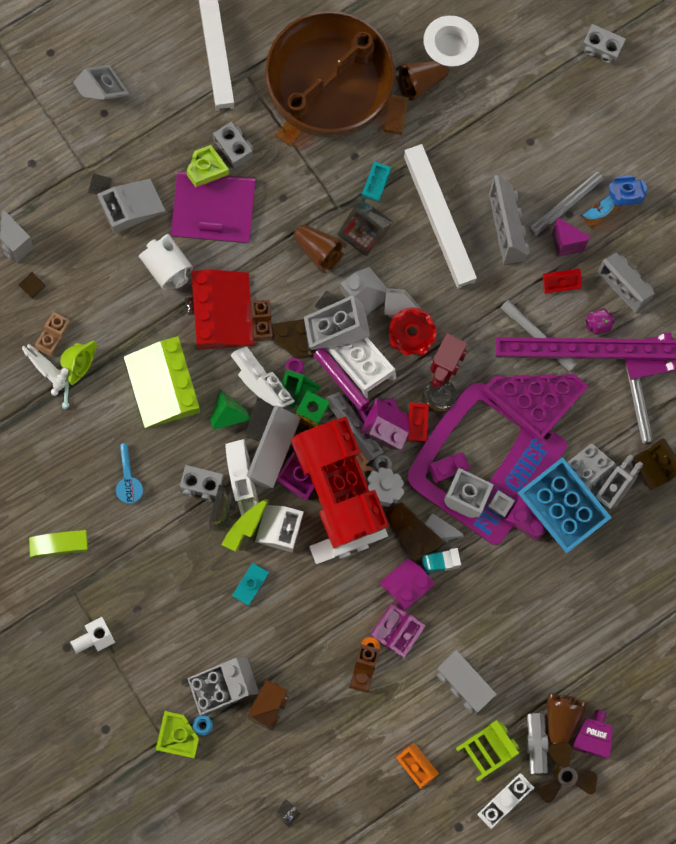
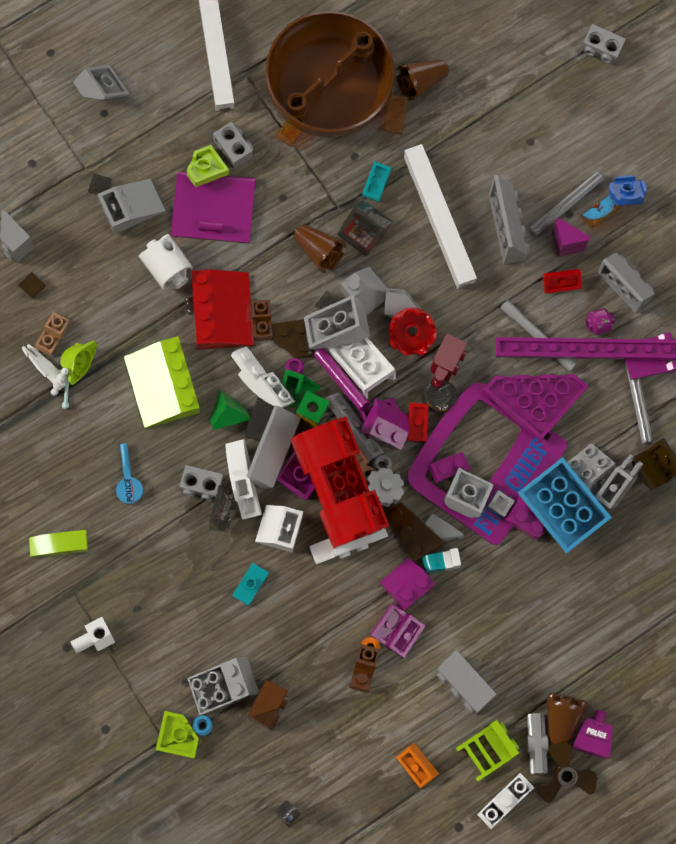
lime slope [221,499,269,551] -> none
white hose [424,16,479,66] -> none

